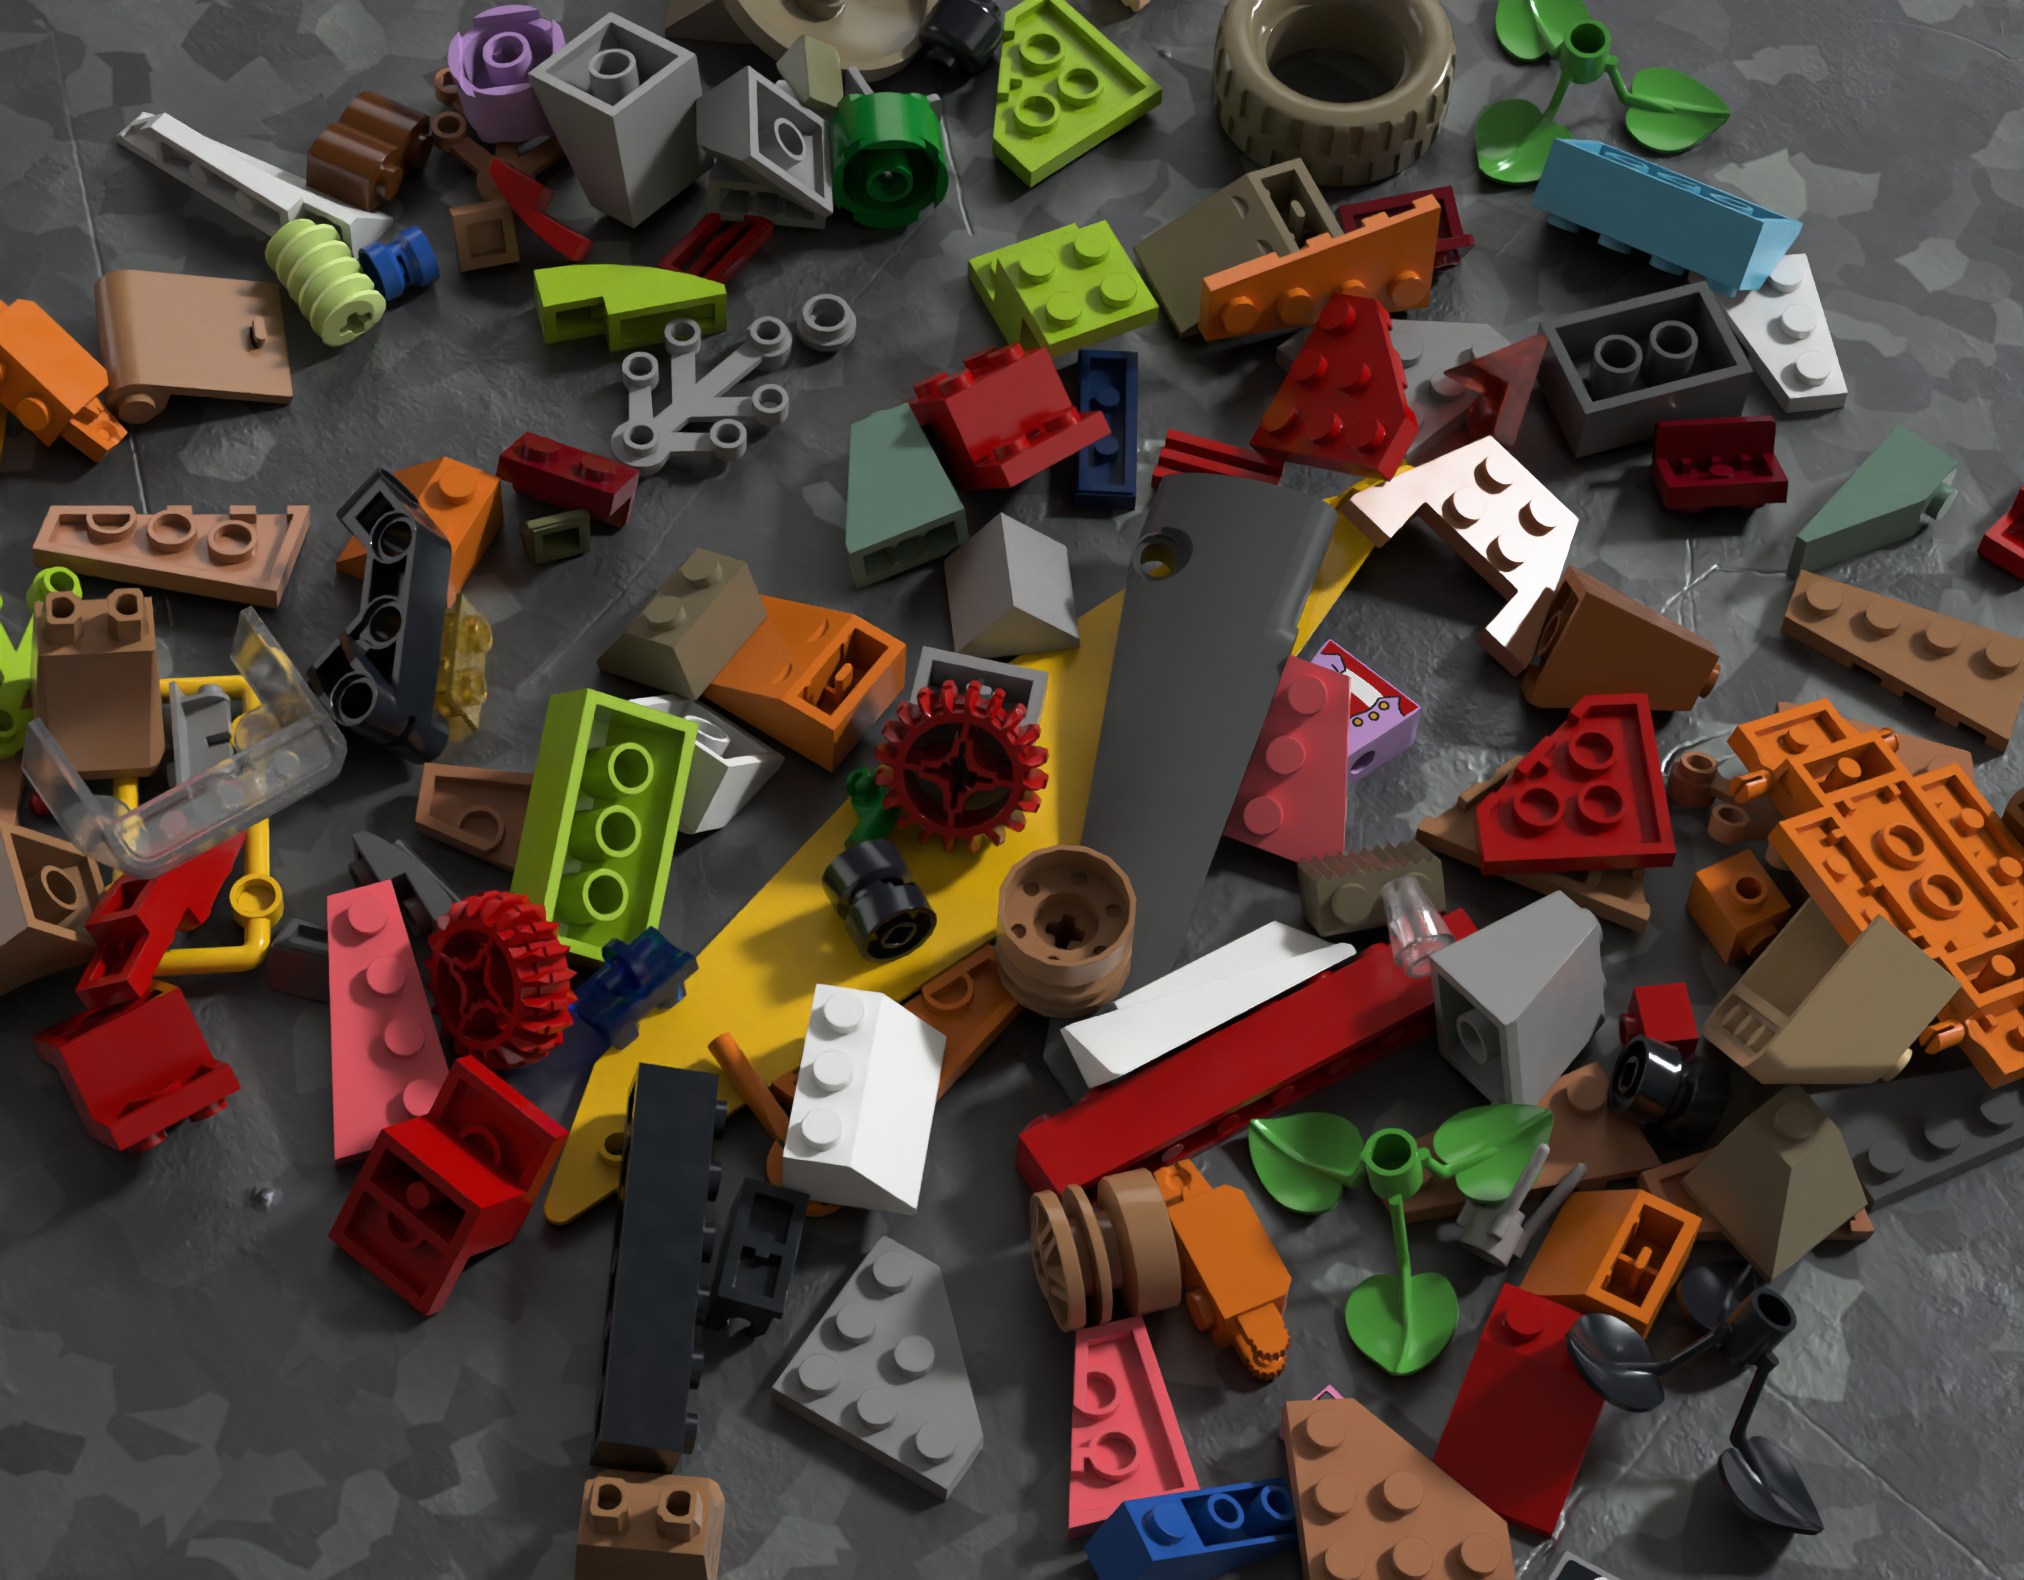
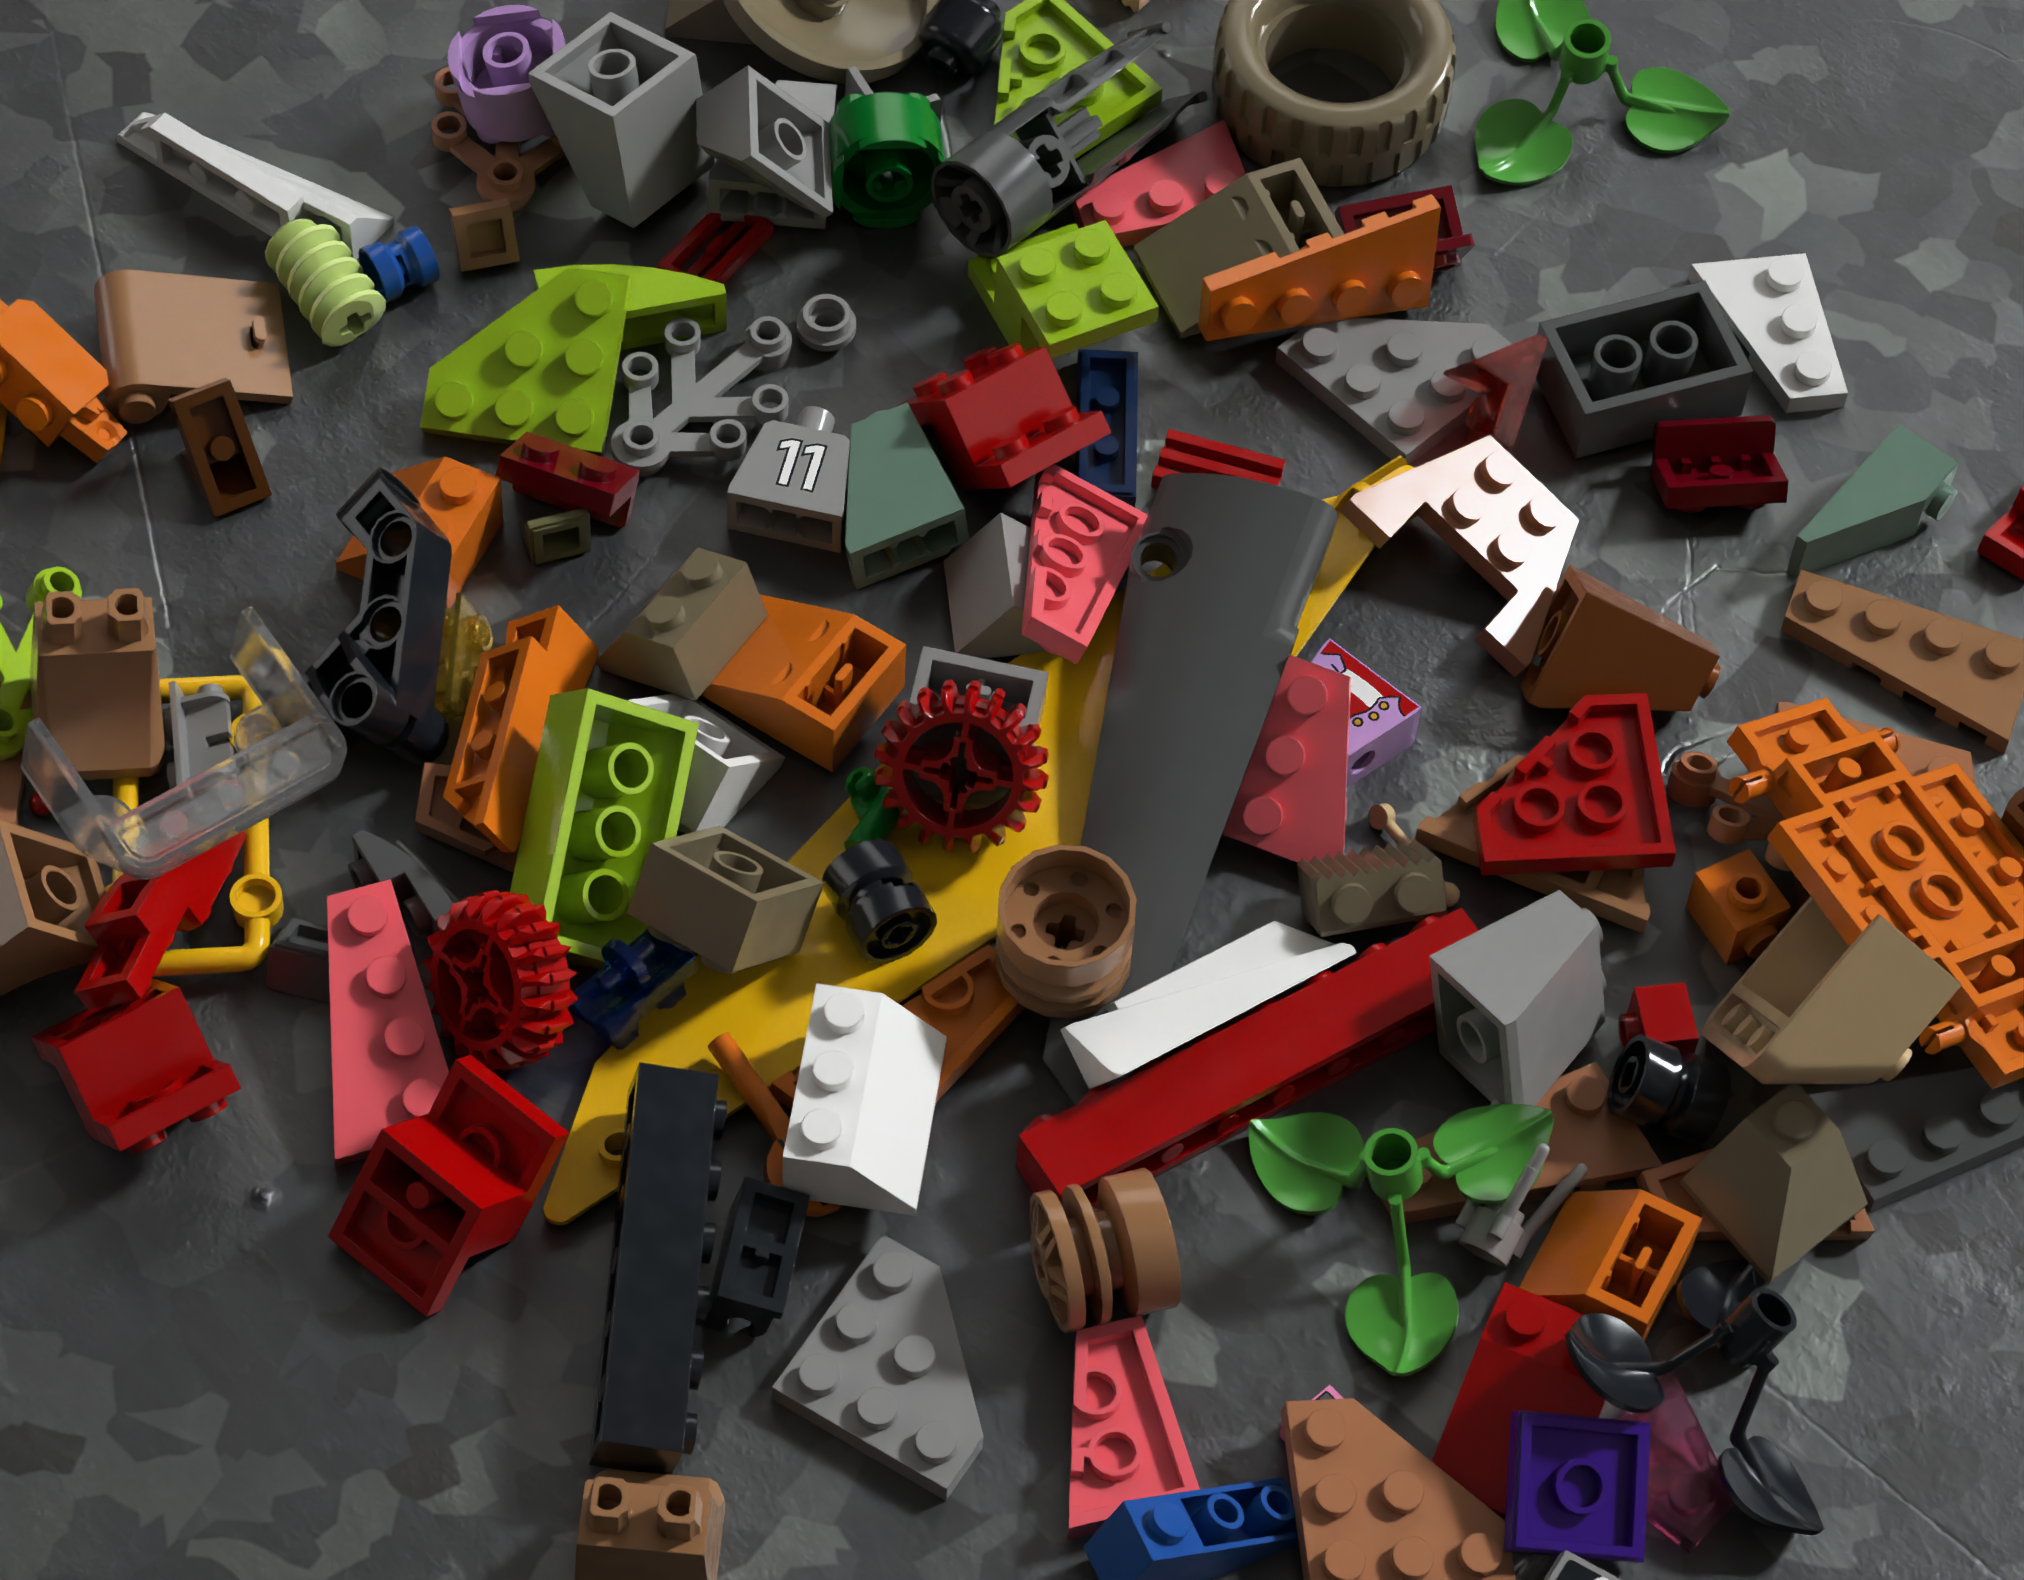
nougat wing [32,505,310,609] -> none
reddish brown brick [306,90,433,212] -> none
red slope [488,158,595,263] -> none
olive slope [776,34,844,116] -> none
orange hinge [1153,1158,1292,1382] -> none
red plate [1249,292,1419,482] -> none
clear cone [1381,876,1456,978] -> none
medium azure slope [1530,138,1803,297] -> none
none -> reddish brown slope [167,378,272,517]
none -> lime plate [420,267,631,456]
none -> orange wedge [443,605,599,853]
none -> dark tan slope [627,826,825,974]
none -> light grey torso [727,406,850,553]
none -> dark grey piece [930,21,1208,257]
none -> coral wing [1021,464,1147,664]
none -> coral wing [1072,120,1246,247]
none -> tan hinge [1368,803,1460,907]
none -> dark purple tile [1504,1410,1651,1563]
none -> clear pink wing [1619,1372,1733,1554]

